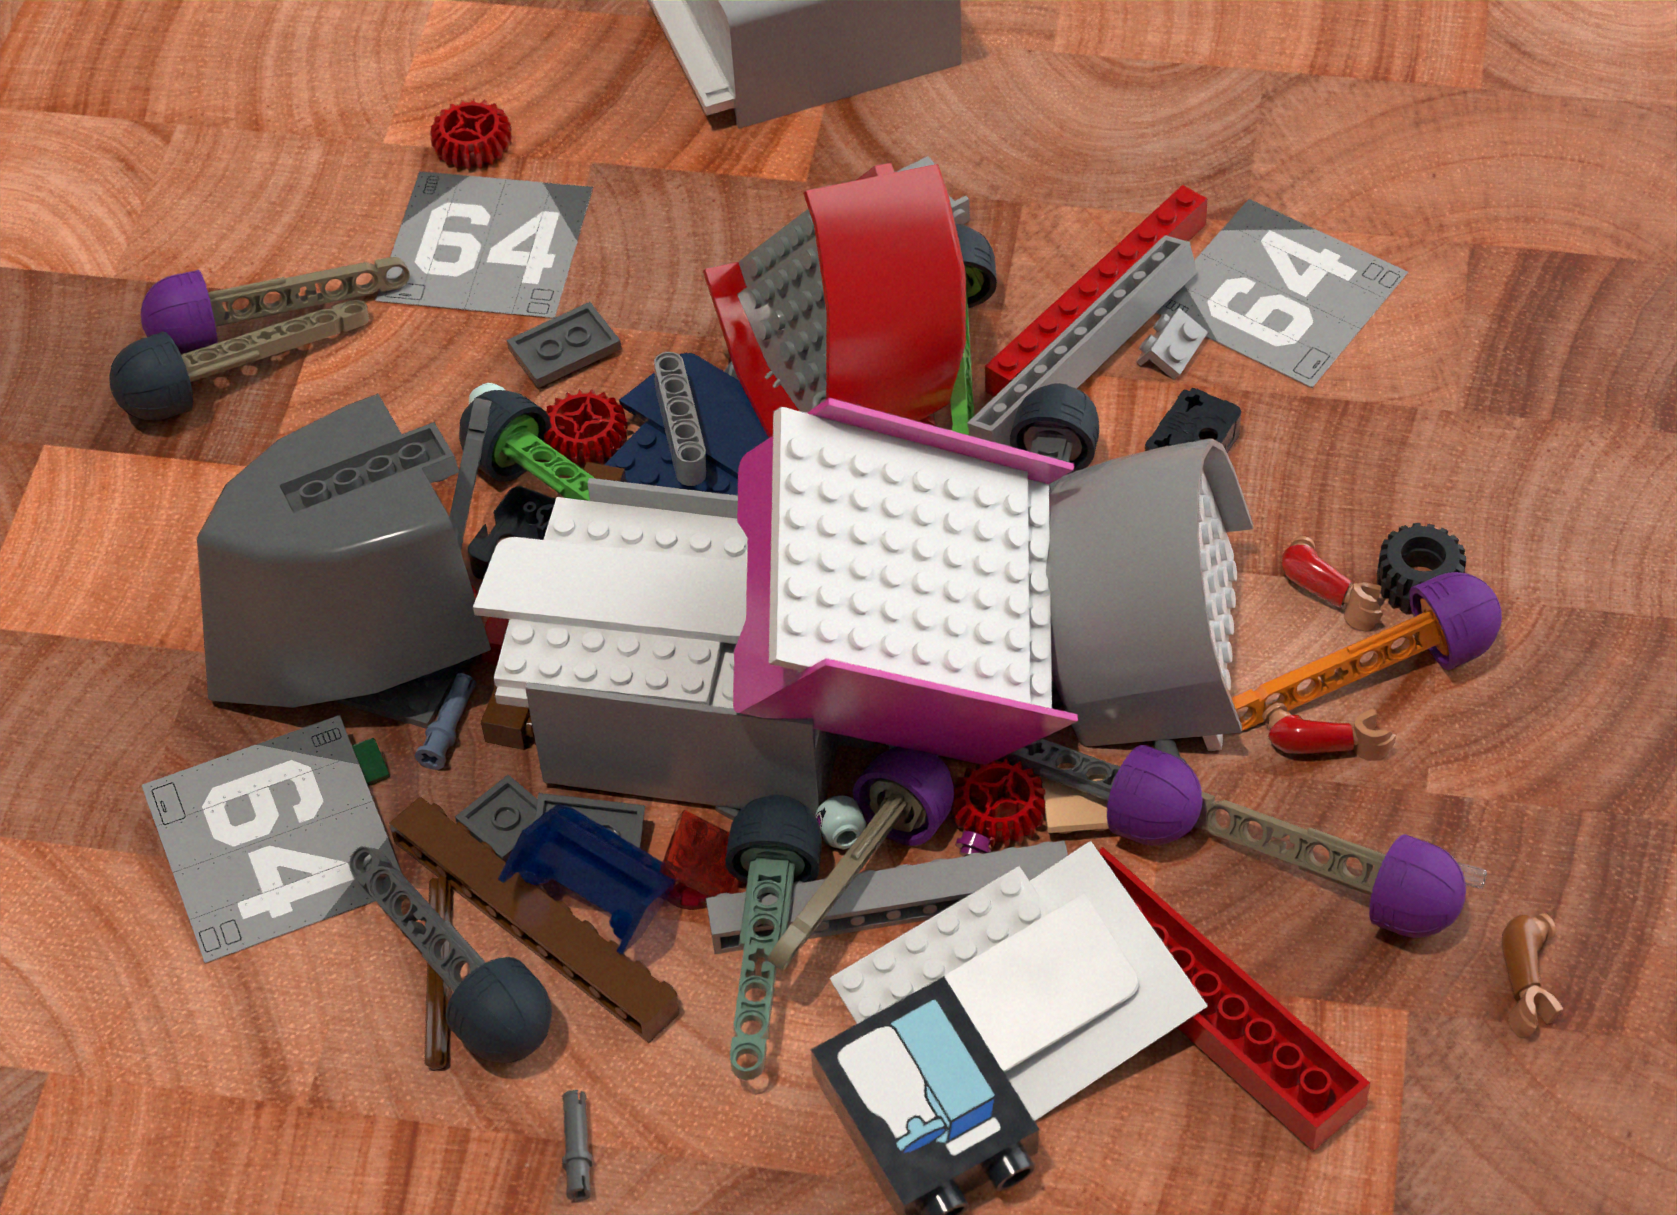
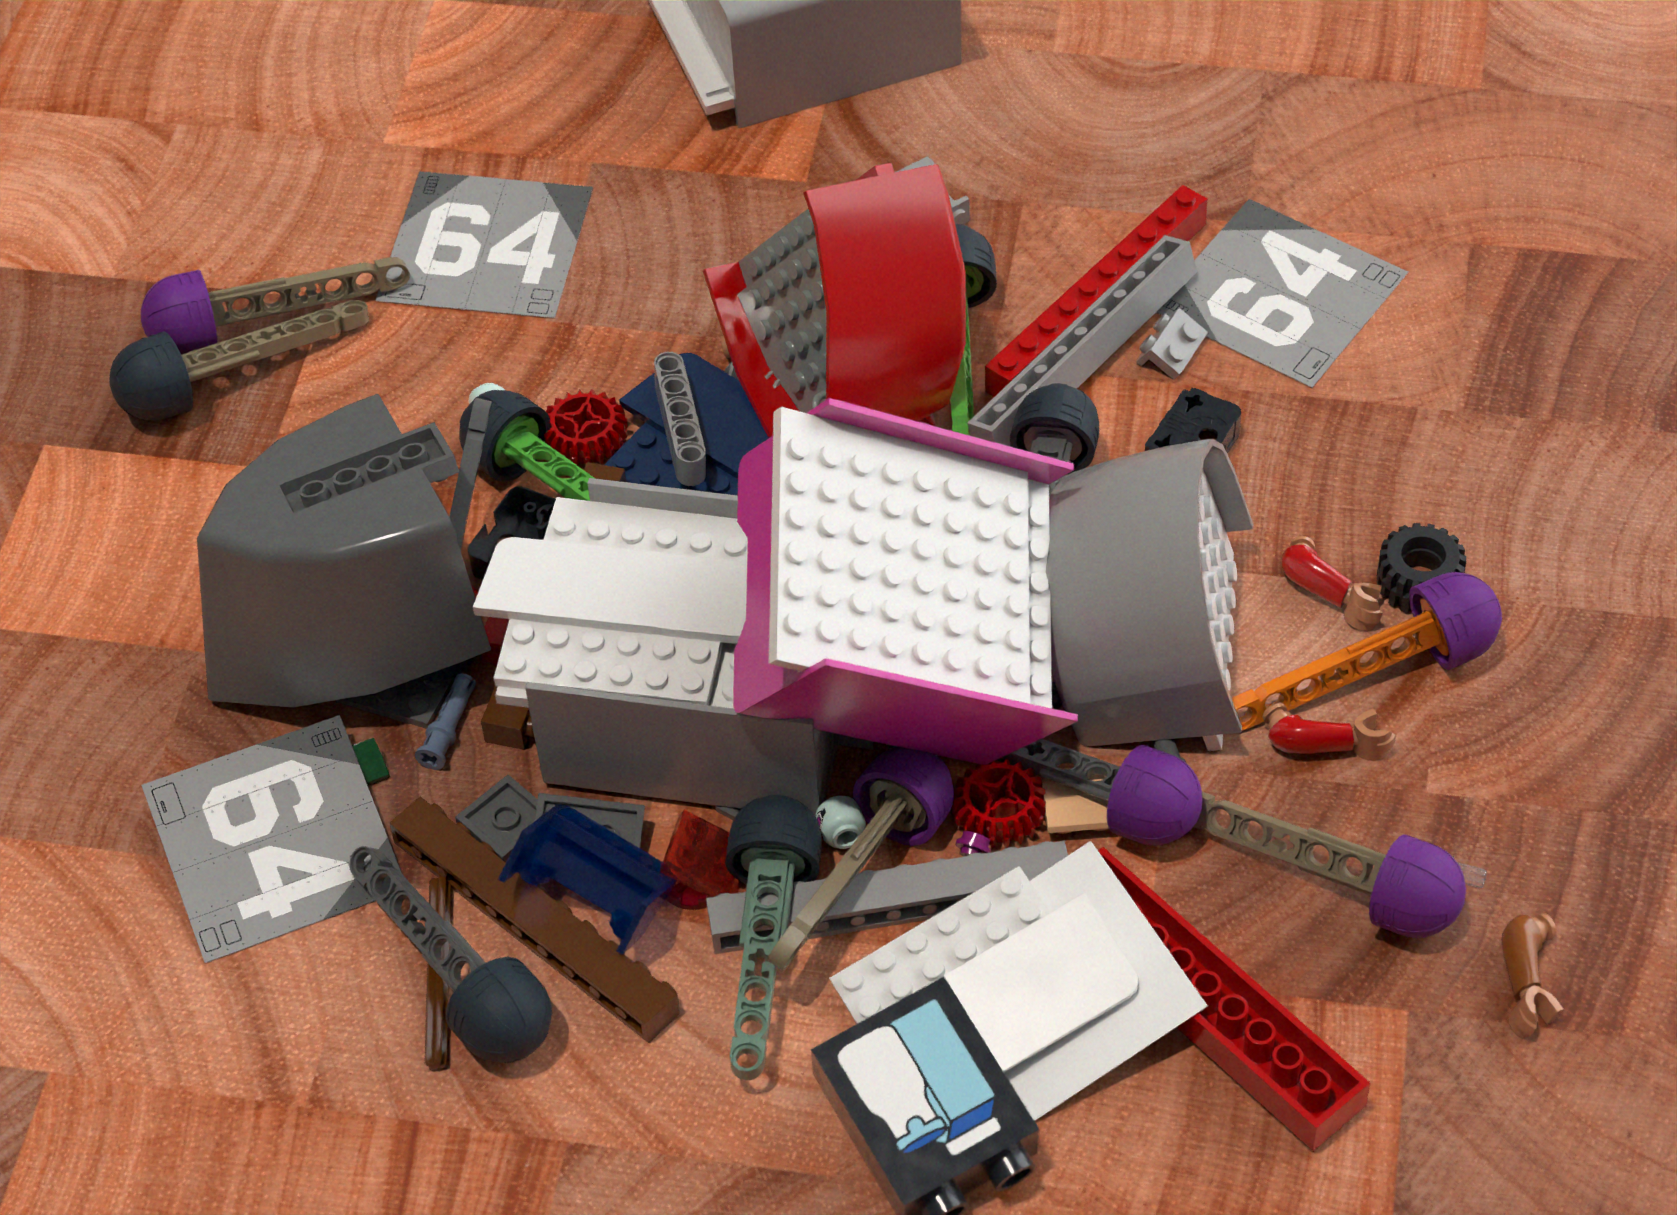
red gear [430,98,512,171] -> none
dark grey plate [507,302,622,388] -> none
dark grey pin [562,1090,593,1201] -> none

